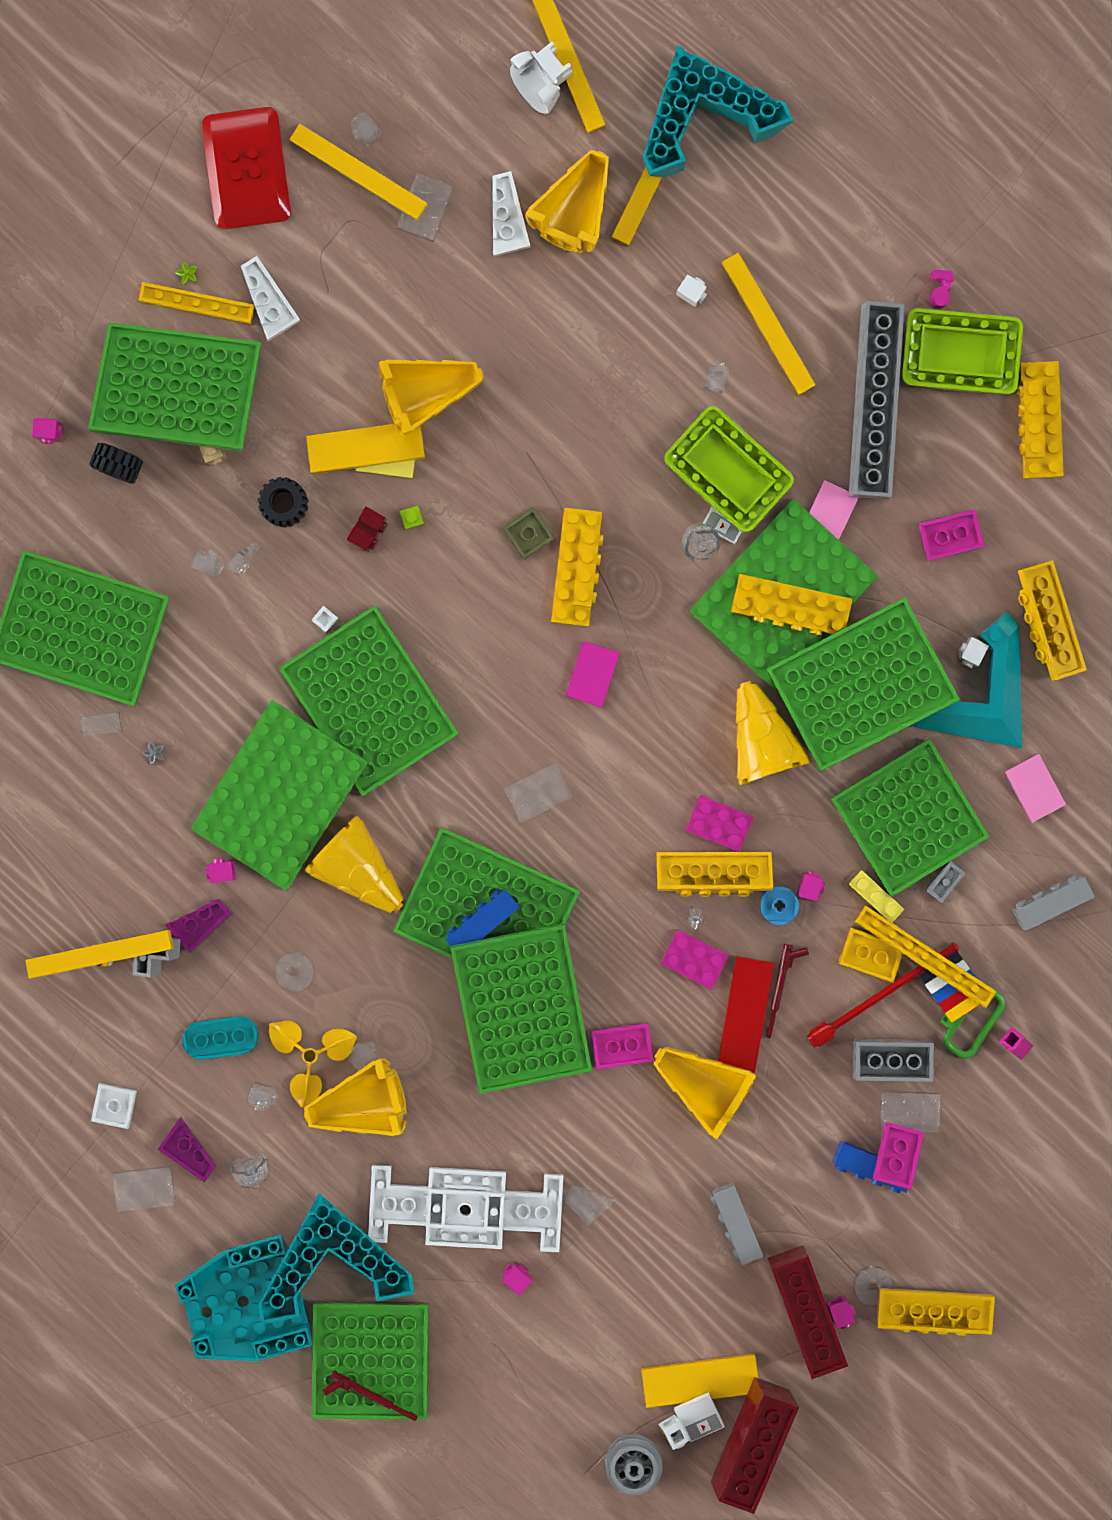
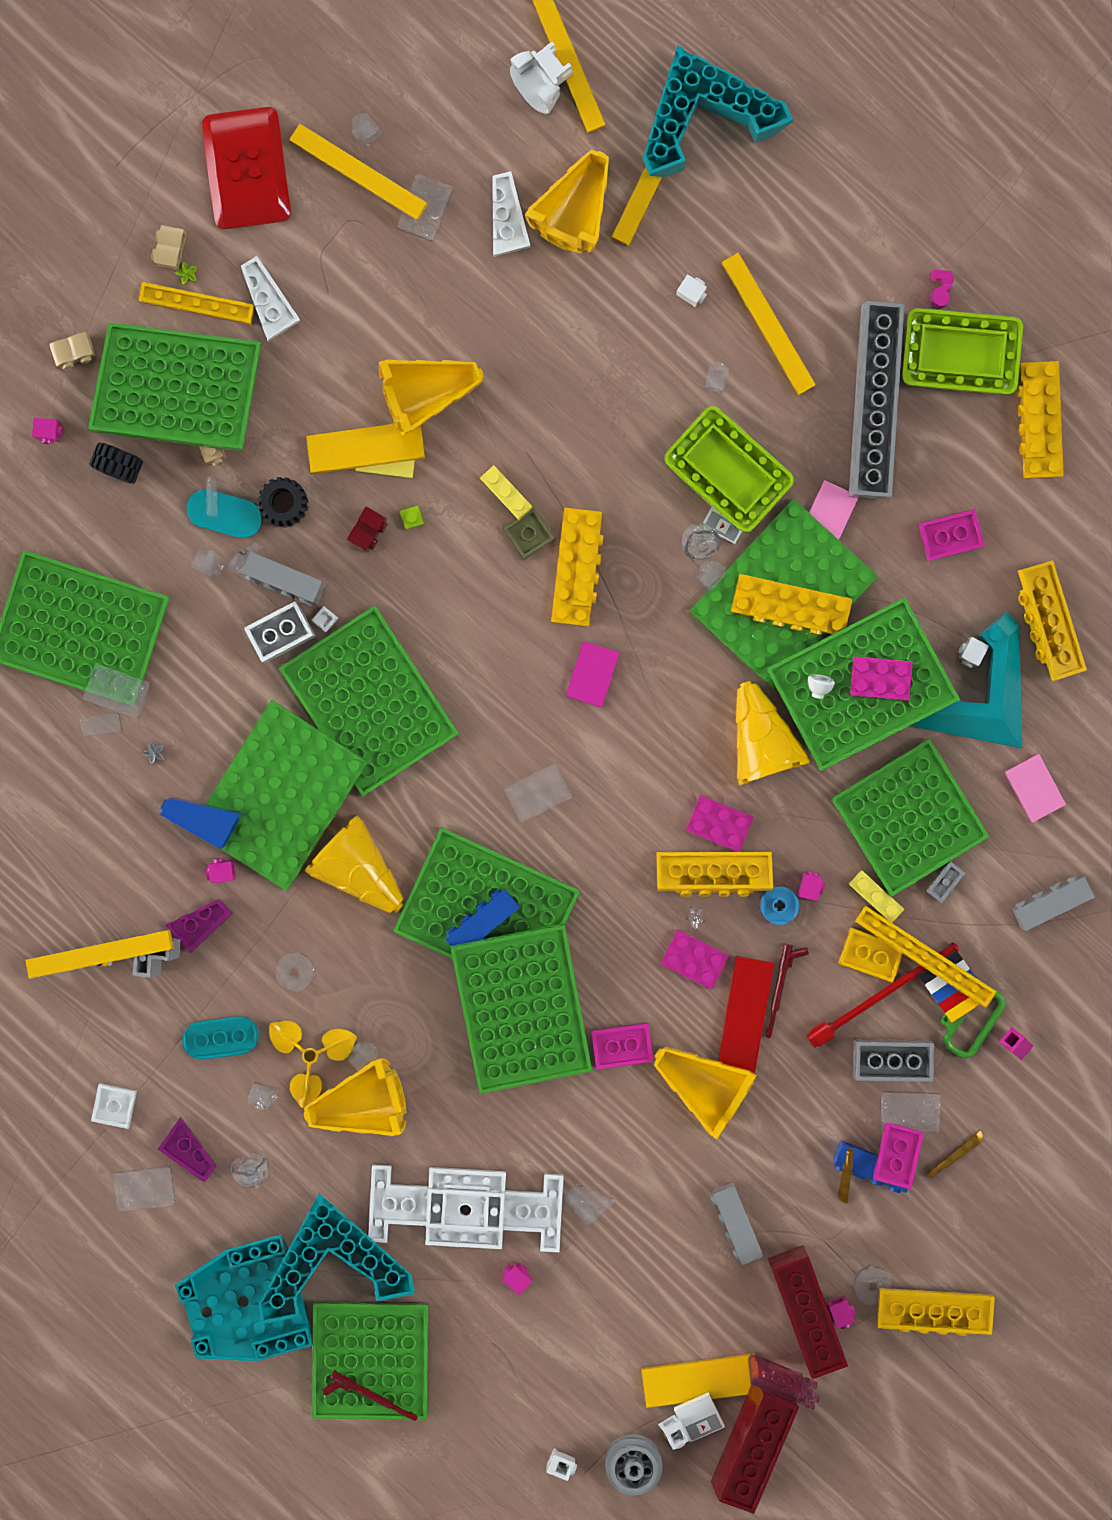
none -> tan brick [49,332,96,370]
none -> clear plate [83,663,151,719]
none -> tan brick [151,225,186,270]
none -> blue slope [160,797,243,849]
none -> teal tile [187,489,263,539]
none -> clear tile [207,477,217,518]
none -> light grey brick [241,551,326,607]
none -> white brick [244,601,316,663]
none -> light yellow plate [480,465,533,520]
none -> white brick [546,1448,577,1481]
none -> clear brick [694,560,727,591]
none -> clear pink tile [748,1353,820,1410]
none -> white brick [808,674,835,699]
none -> pearl gold piece [838,1148,854,1203]
none -> dark pink plate [850,657,913,701]
none -> pearl gold piece [927,1130,983,1179]

